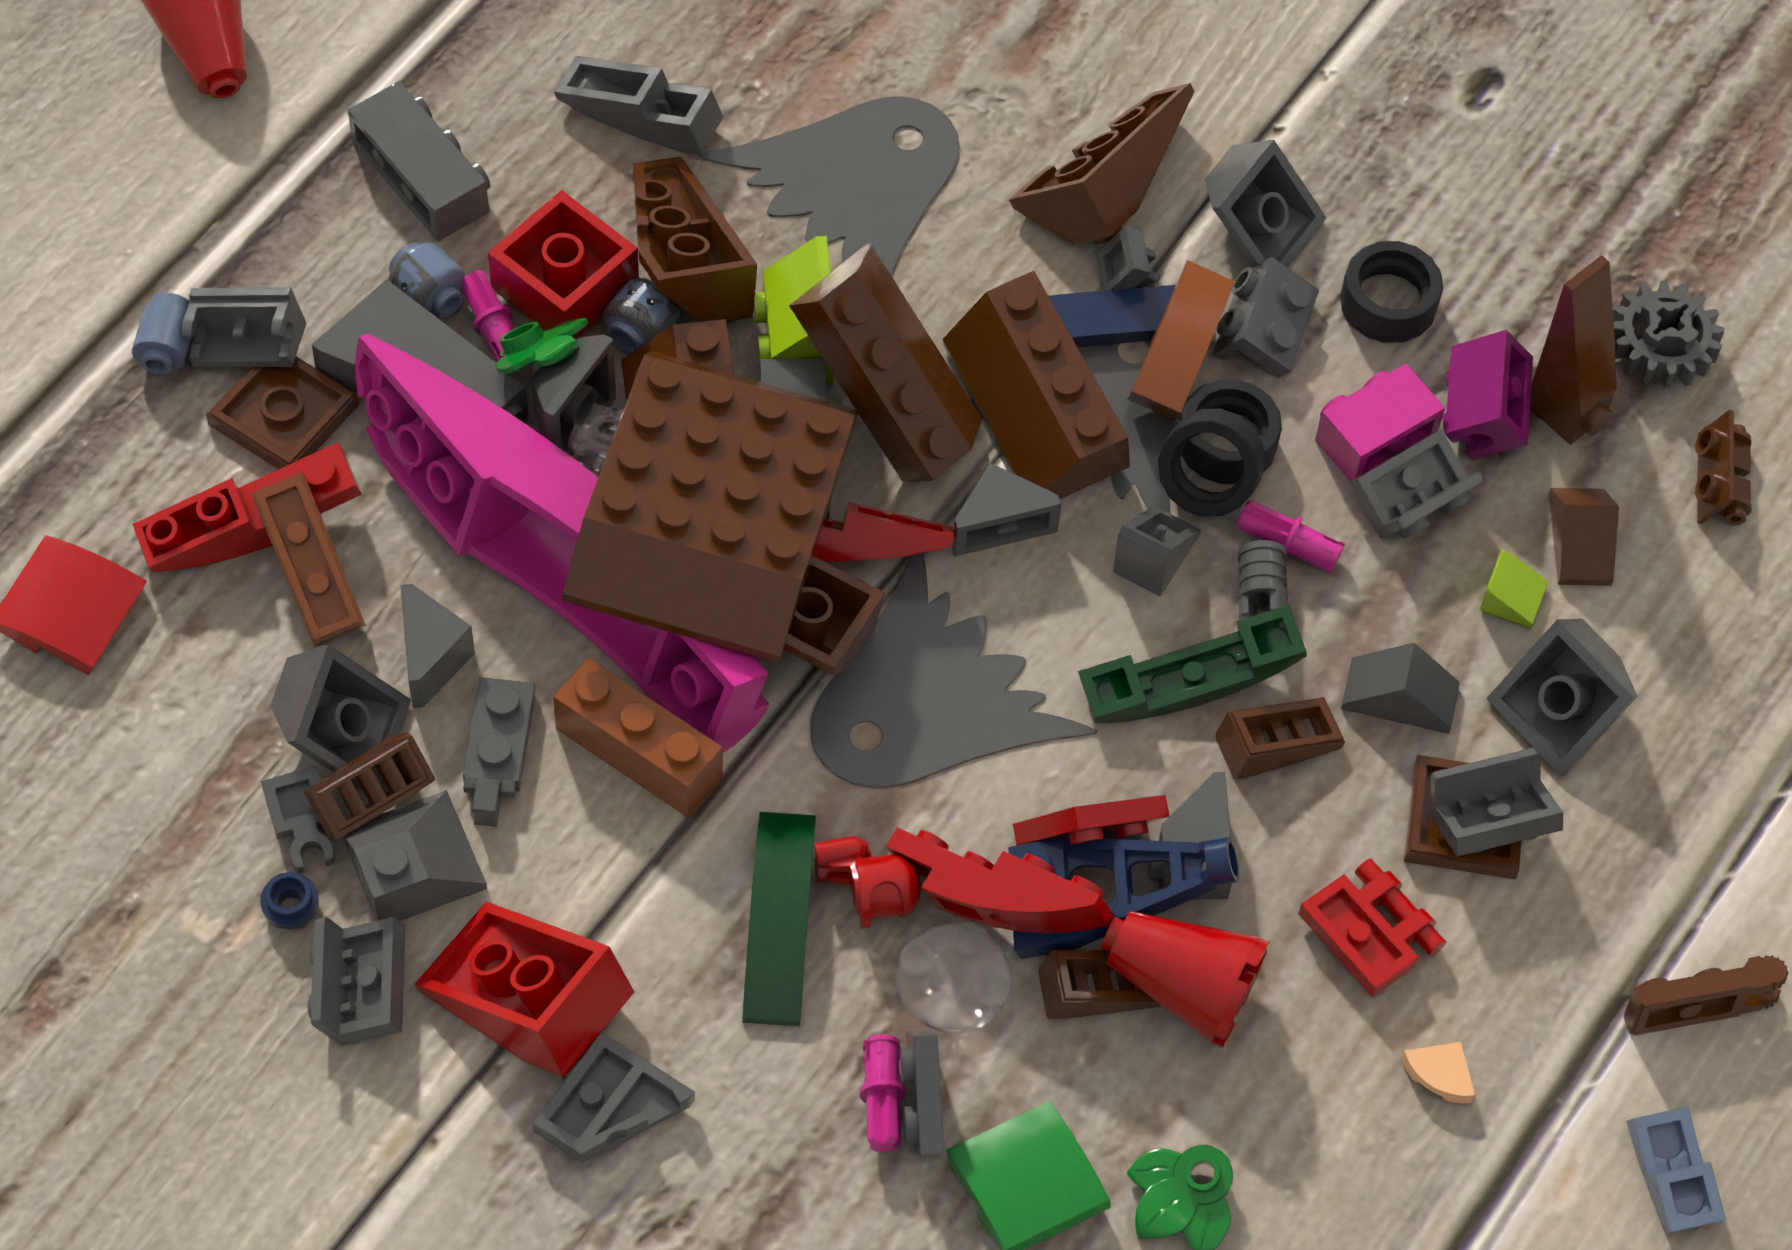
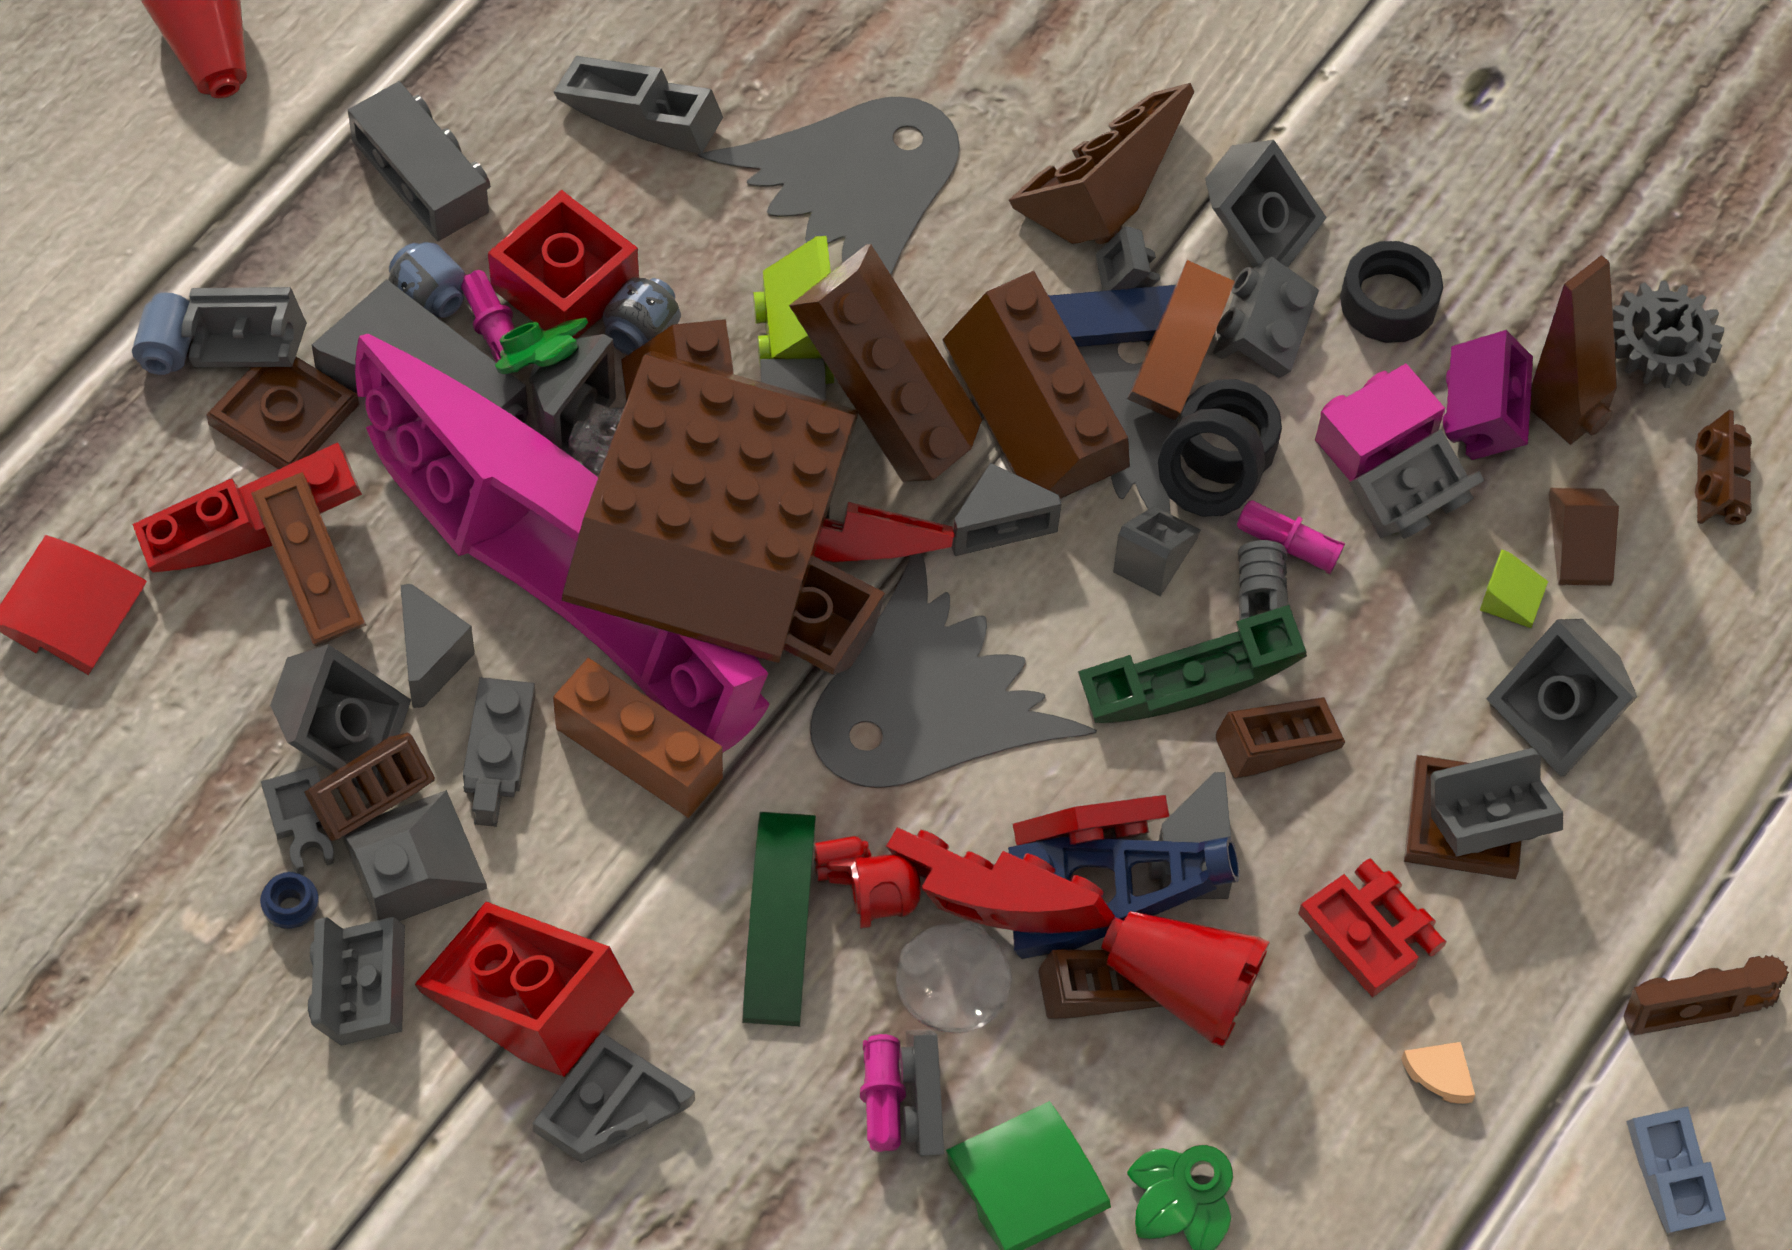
reddish brown wedge [633,156,757,324] -> none
dark grey slope [1341,643,1460,734] -> none

